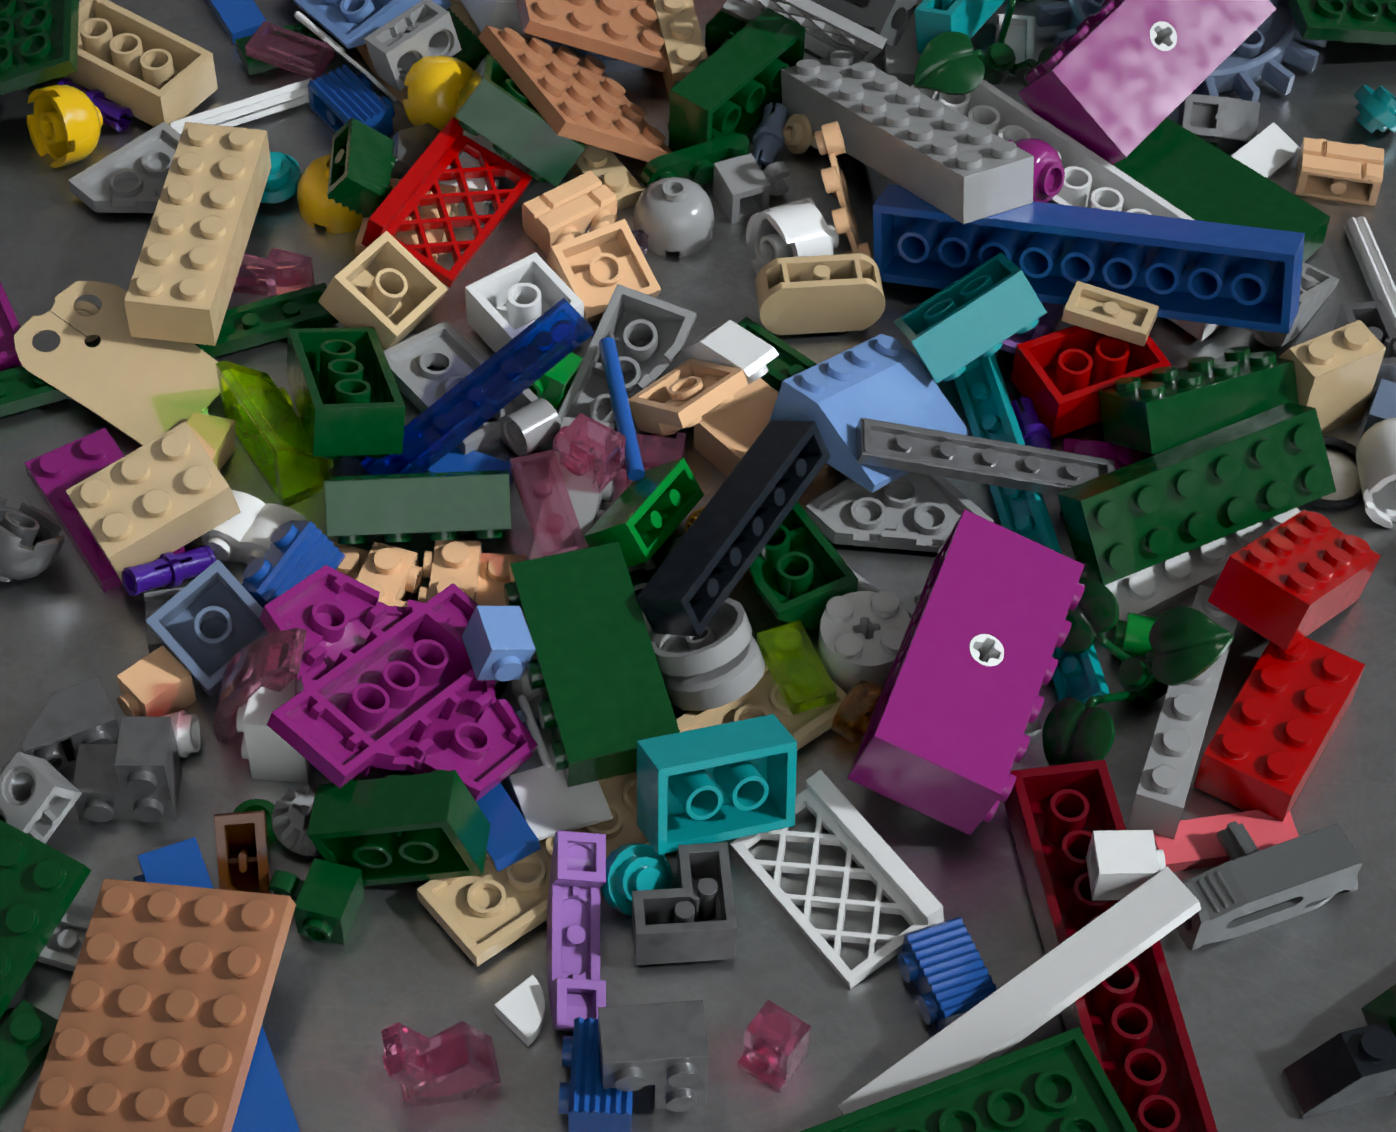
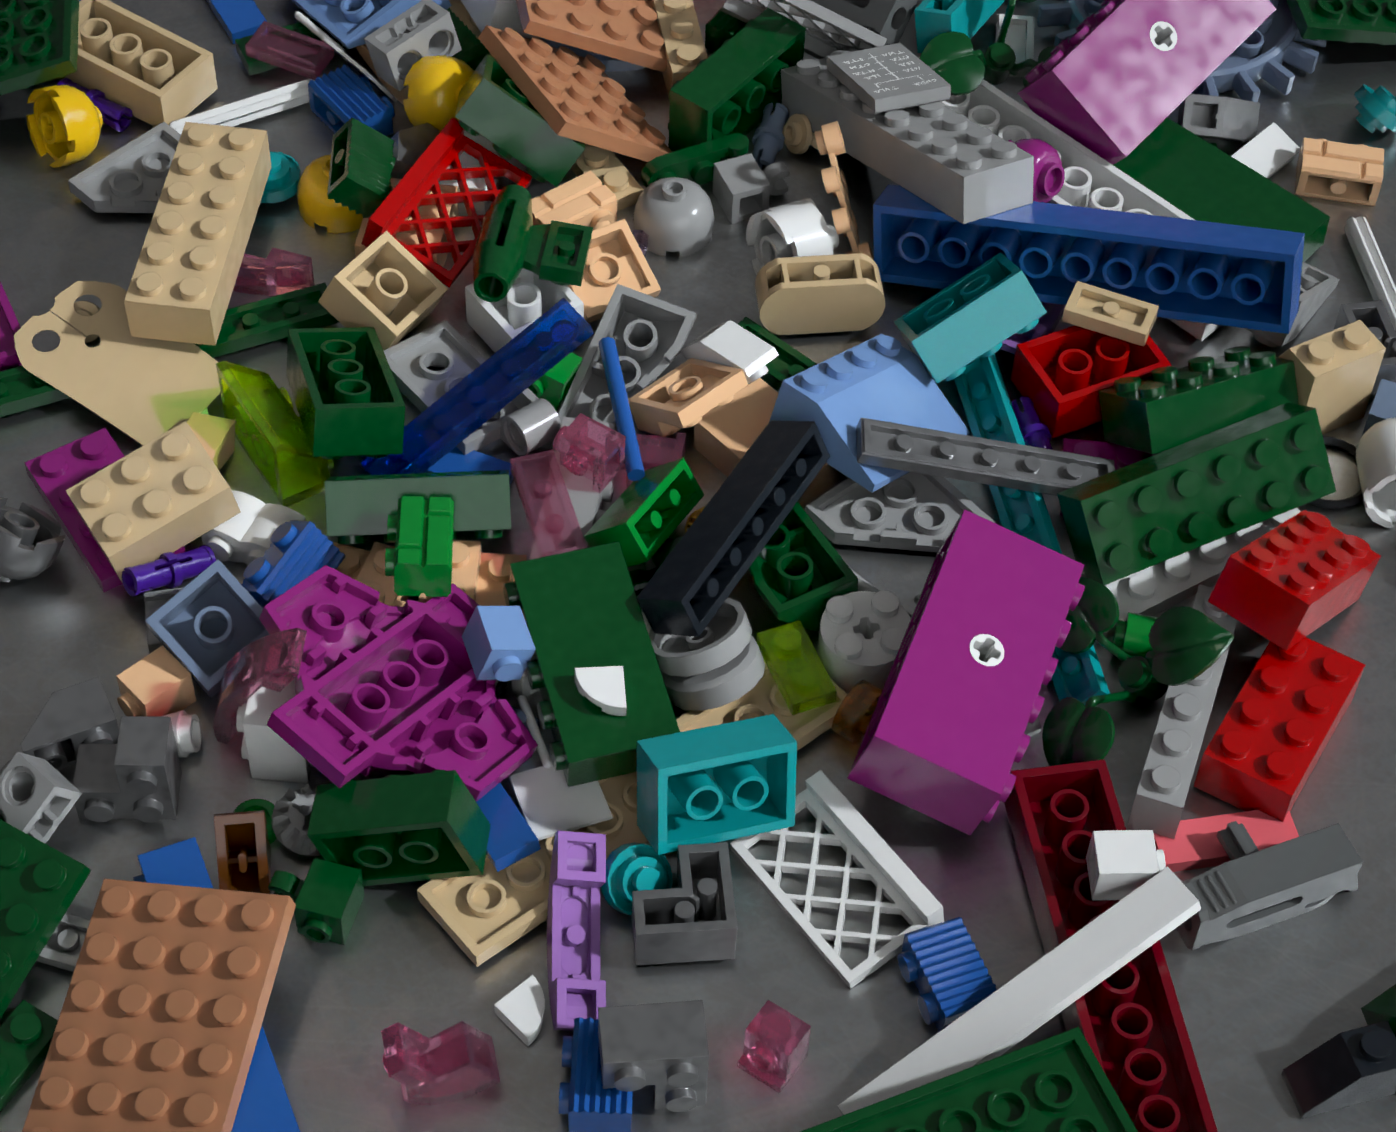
none -> green brick [385,496,454,597]
none -> dark green plate [473,184,593,302]
none -> white tile [574,666,627,716]
none -> light grey tile [827,43,951,114]

